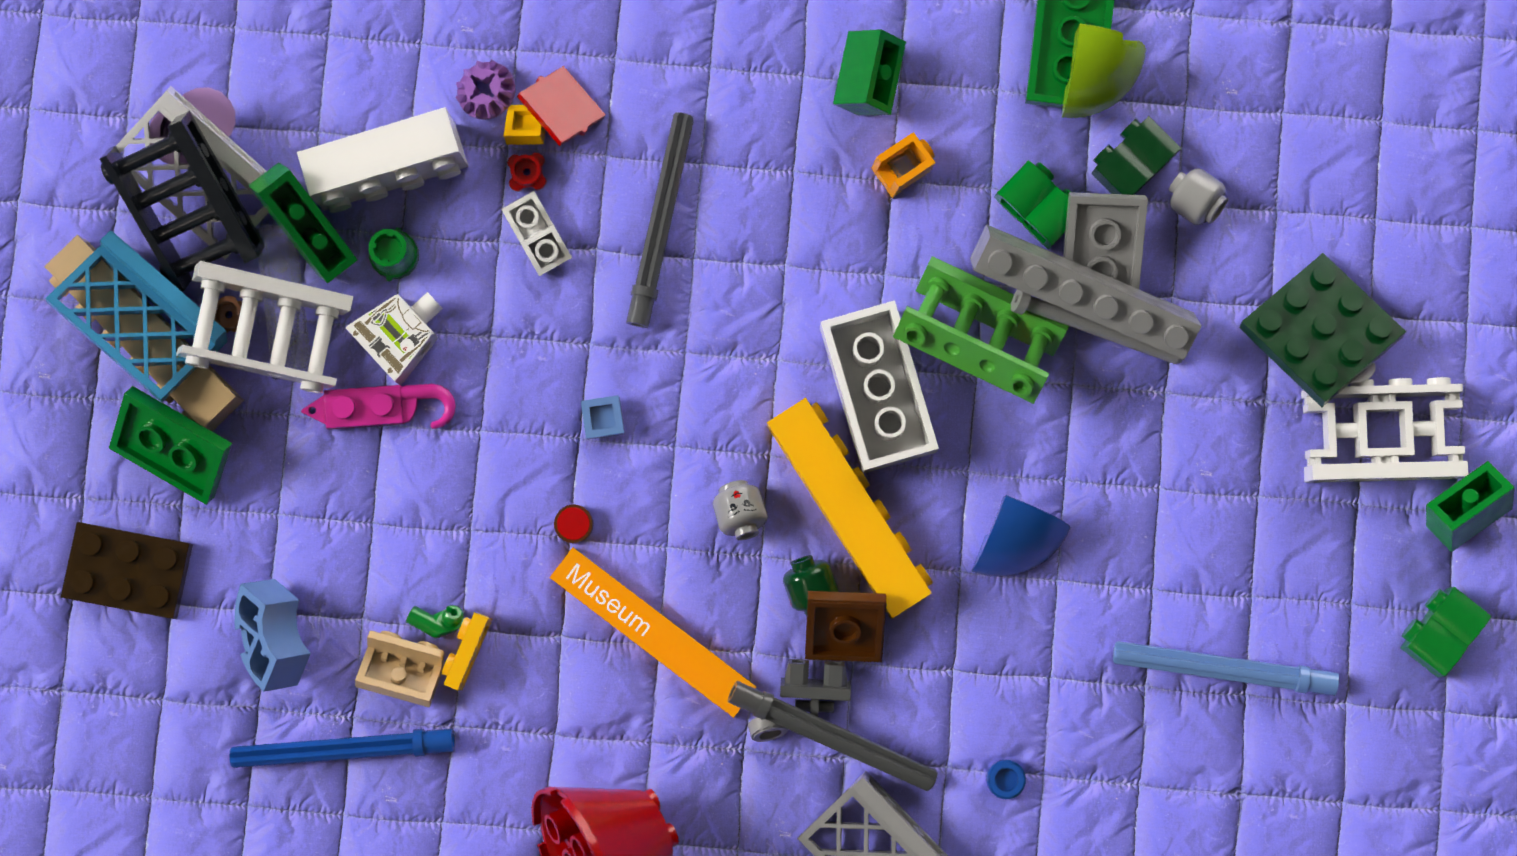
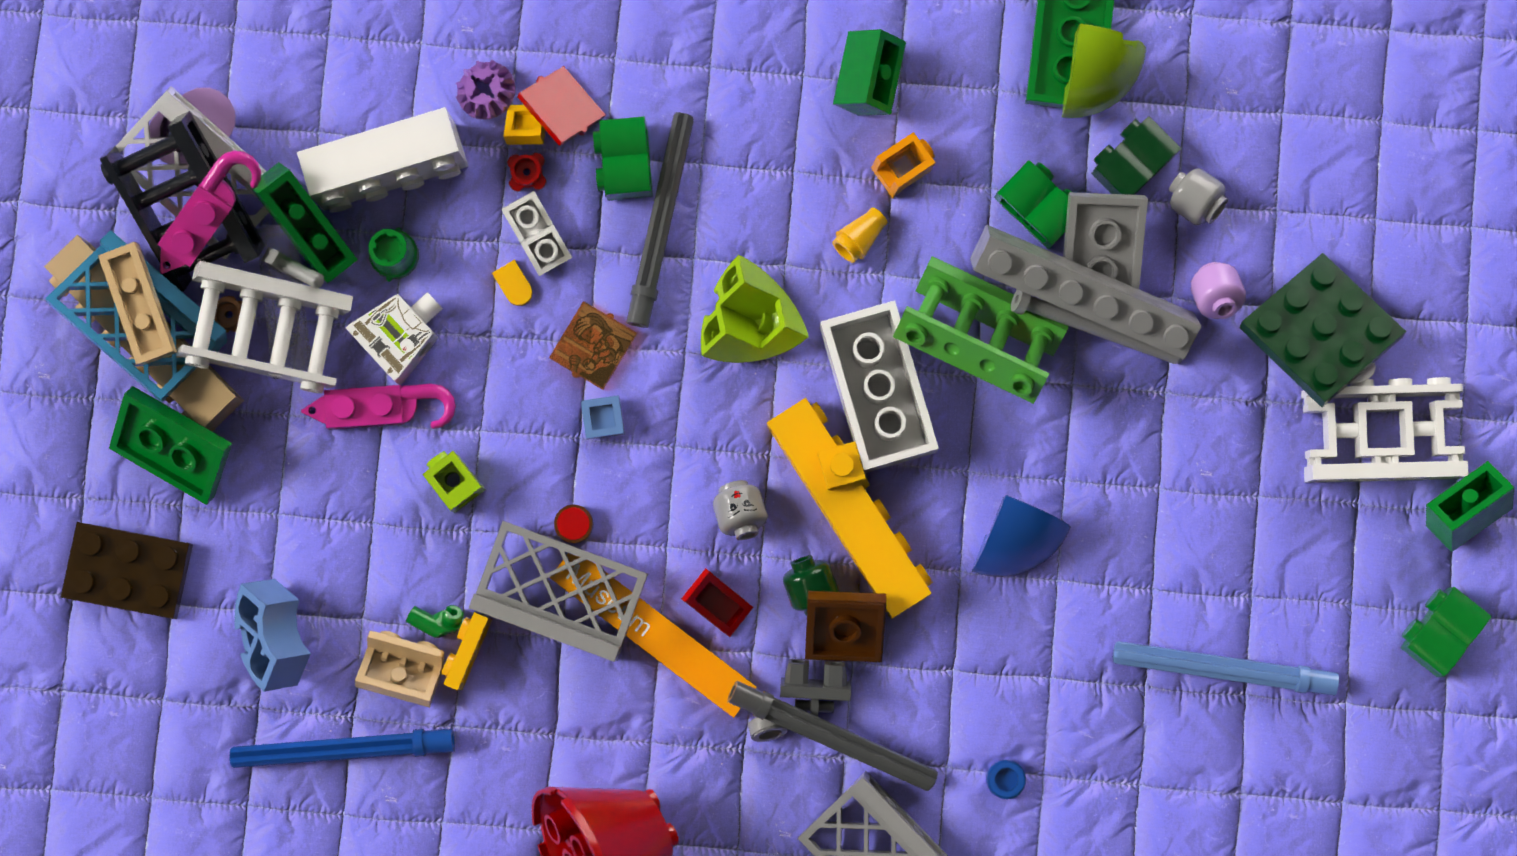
none -> tan plate [98,242,177,366]
none -> dark pink plate [157,150,261,274]
none -> light grey bar [261,247,324,288]
none -> lime brick [422,451,485,513]
none -> light grey fence [469,521,648,662]
none -> yellow piece [492,260,533,306]
none -> clear orange piece [549,301,637,390]
none -> green brick [593,116,653,200]
none -> red slope [681,568,753,637]
none -> lime brick [701,255,809,363]
none -> yellow plate [817,441,866,490]
none -> yellow cone [832,207,888,263]
none -> lavender head [1191,262,1246,319]

